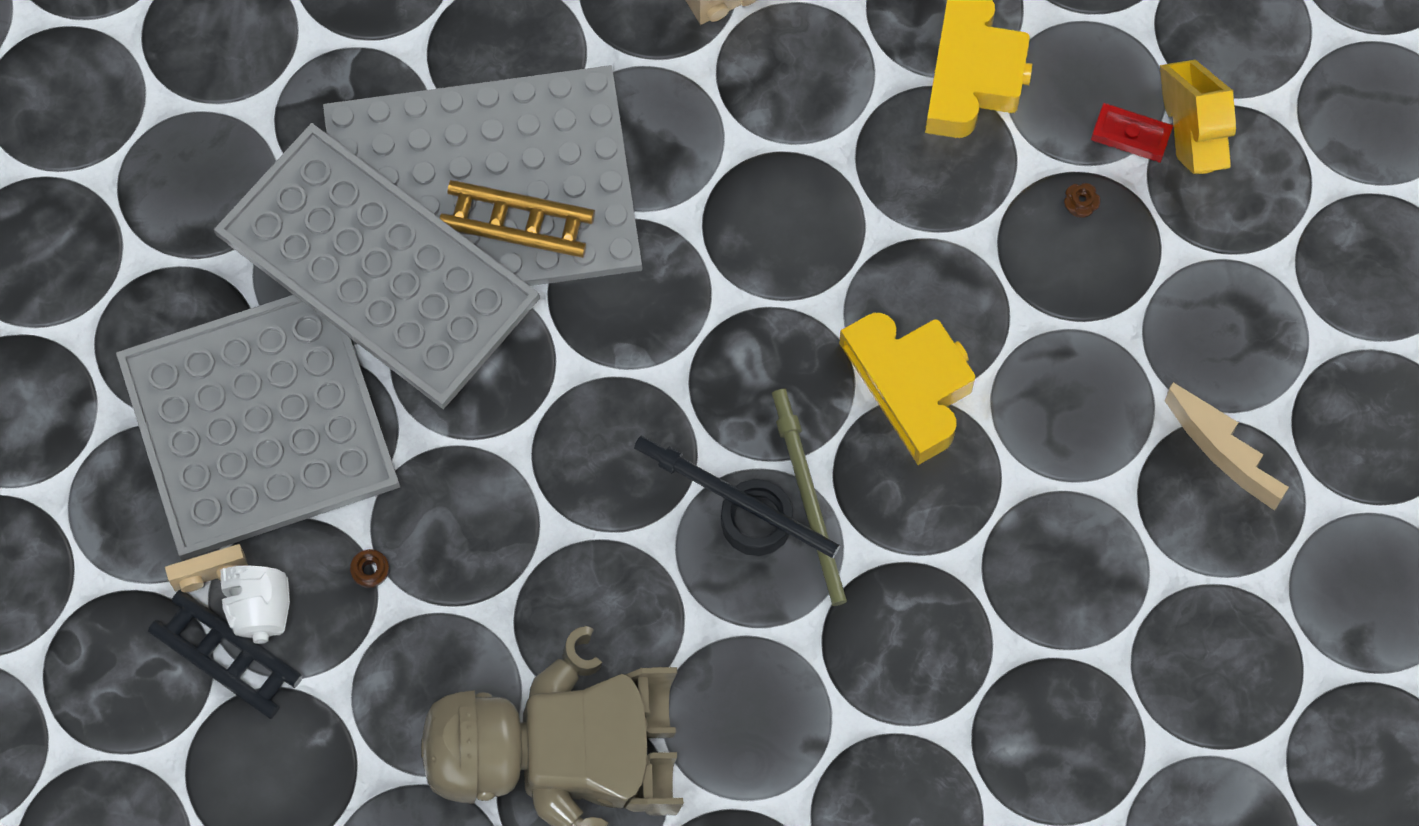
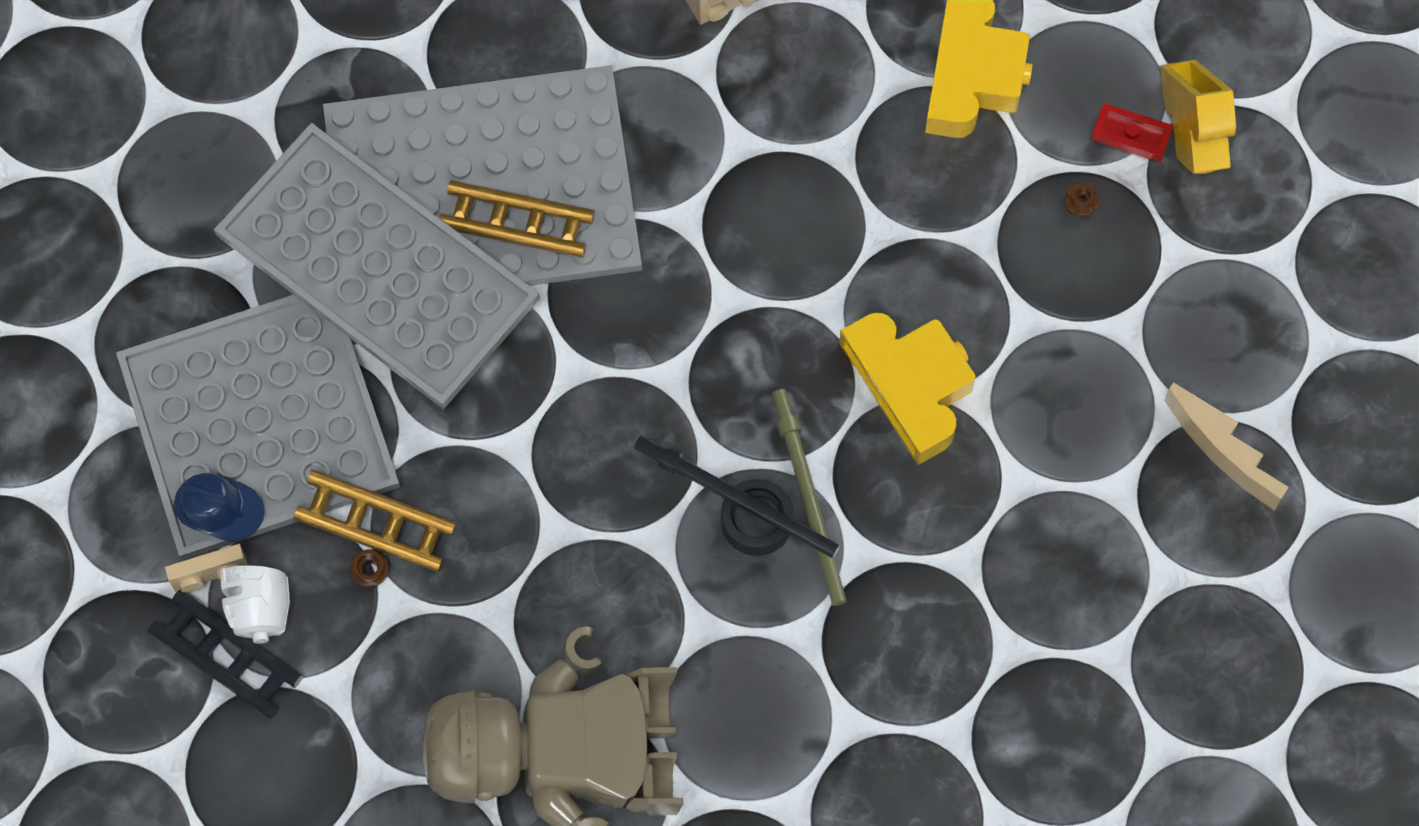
none -> dark blue piece [174,473,264,542]
none -> pearl gold bar [293,469,456,572]

